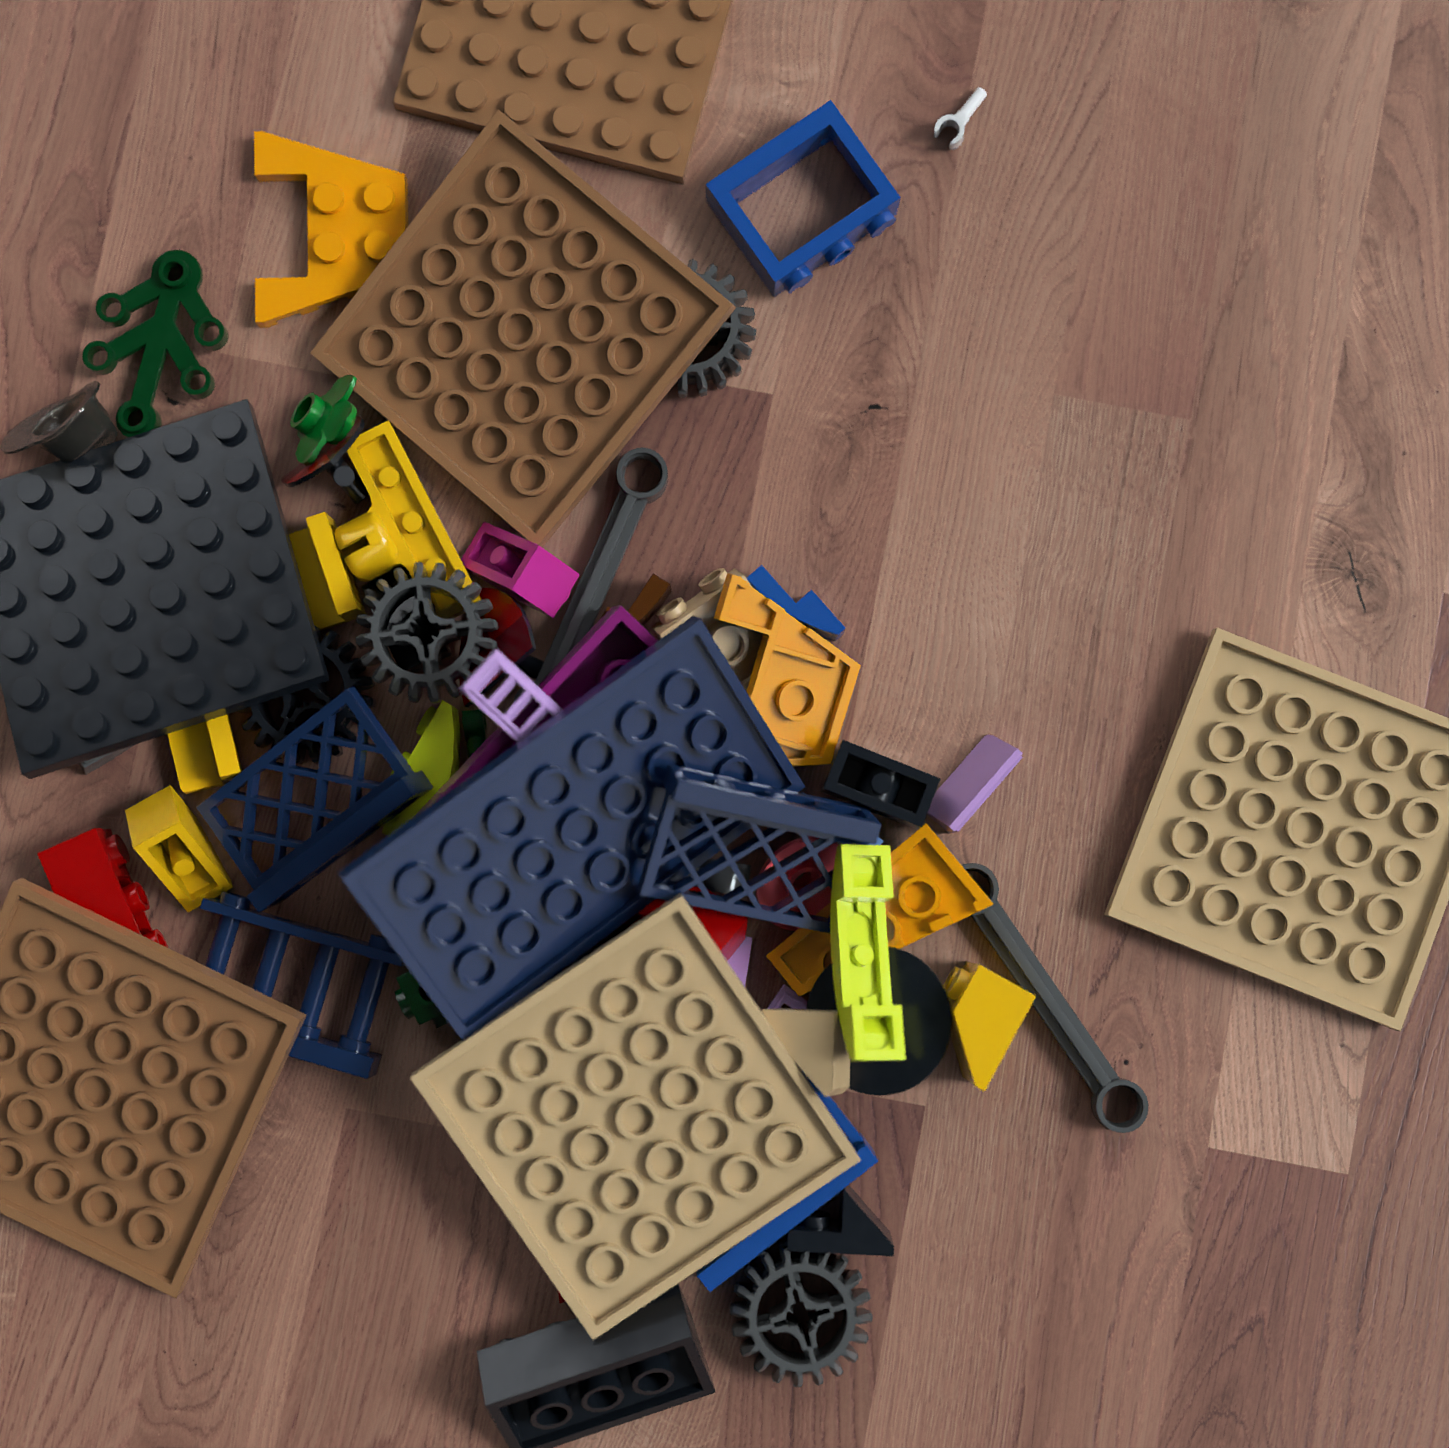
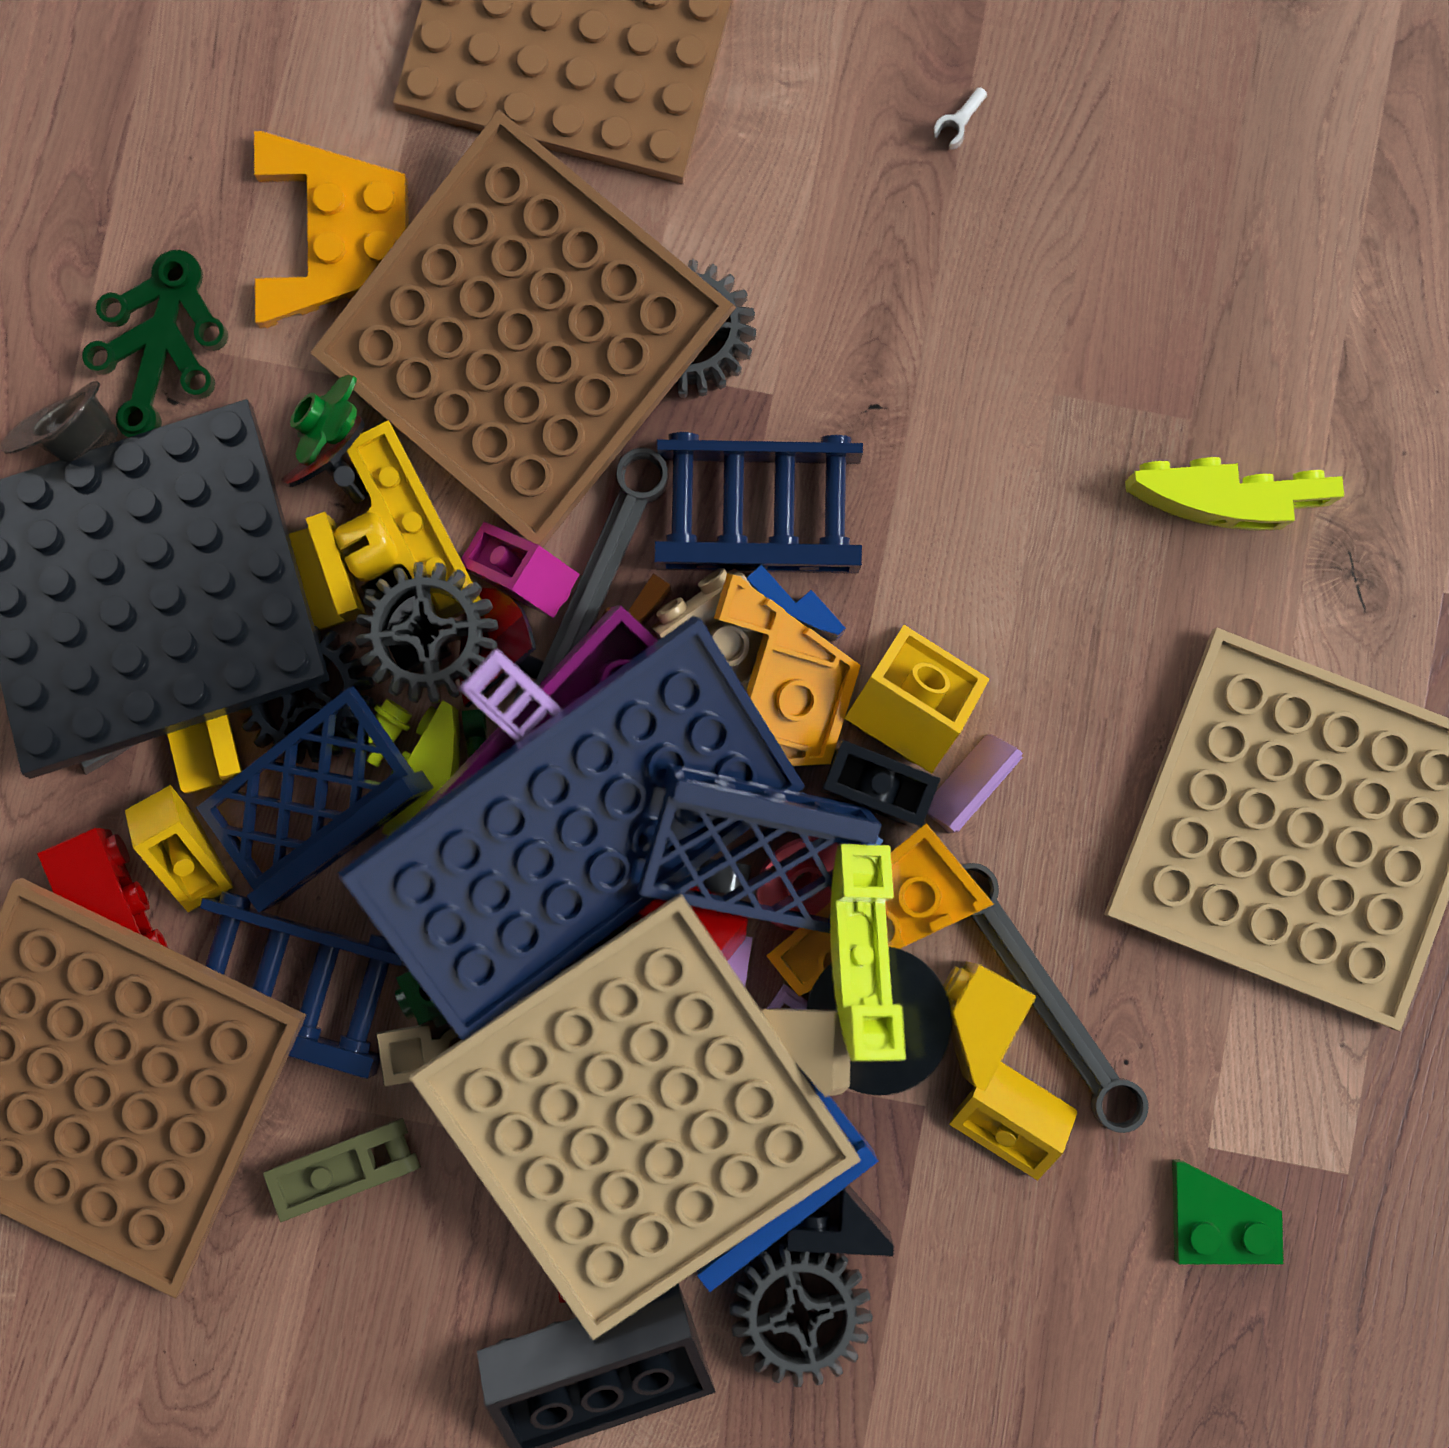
blue window [705,100,901,297] -> none
none -> olive plate [263,1118,421,1223]
none -> neon yellow pin [351,698,412,767]
none -> tan plate [376,1024,459,1087]
none -> dark blue fence [655,432,863,574]
none -> yellow slope [844,625,990,774]
none -> yellow panel [949,1062,1077,1181]
none -> neon yellow slope [1125,457,1344,530]
none -> green wing [1172,1159,1284,1265]

